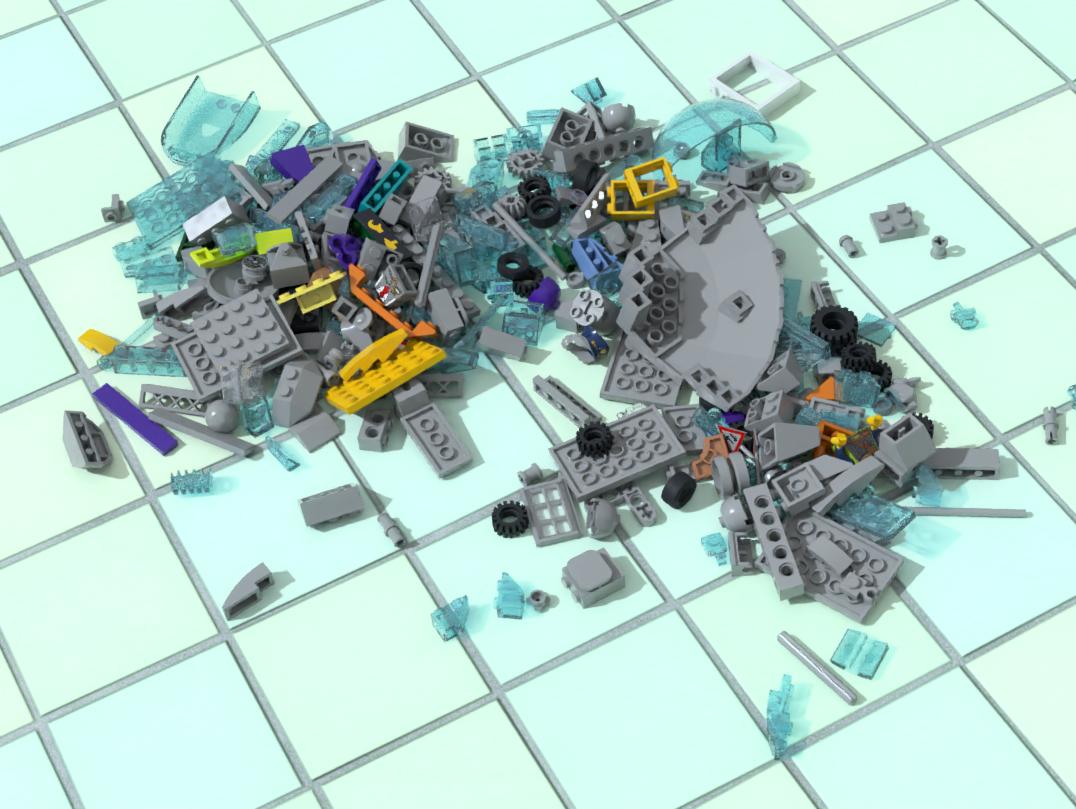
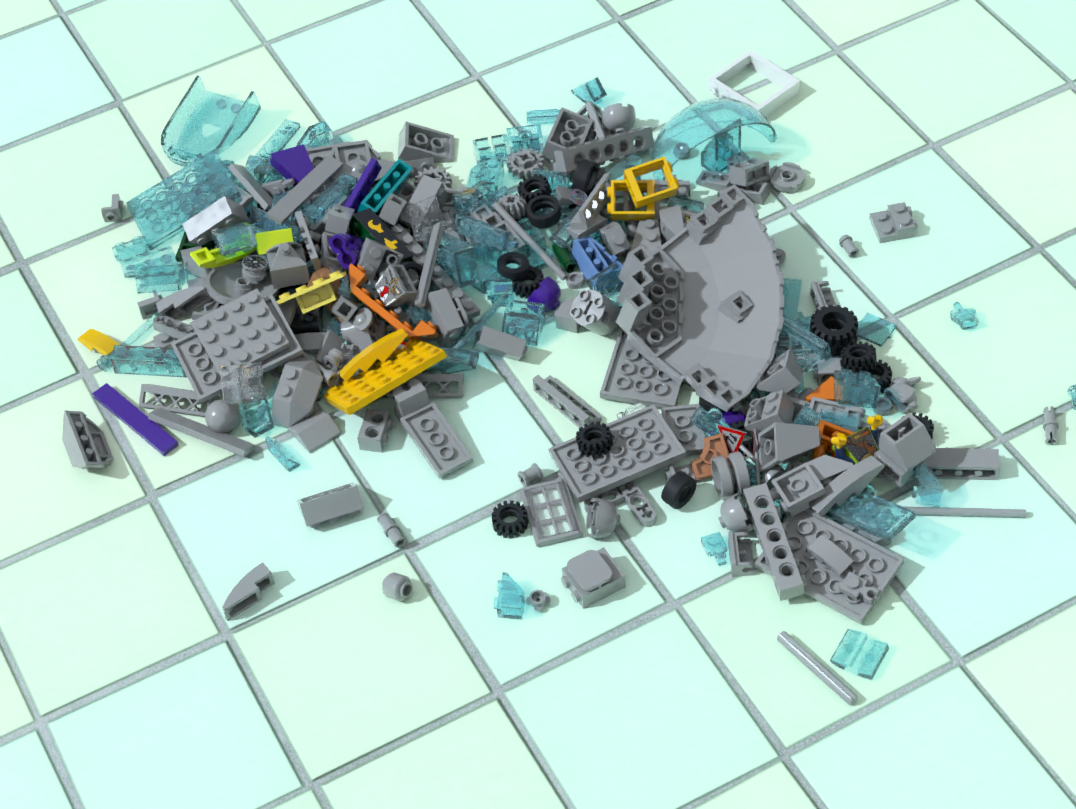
clear light blue piece [170,468,213,495] -> none
clear light blue slope [430,595,470,643] -> none
piece [561,326,610,364] -> none
clear light blue slope [766,674,795,761] -> none
light grey bush [930,235,948,260] -> none
none -> light grey head [382,572,413,601]

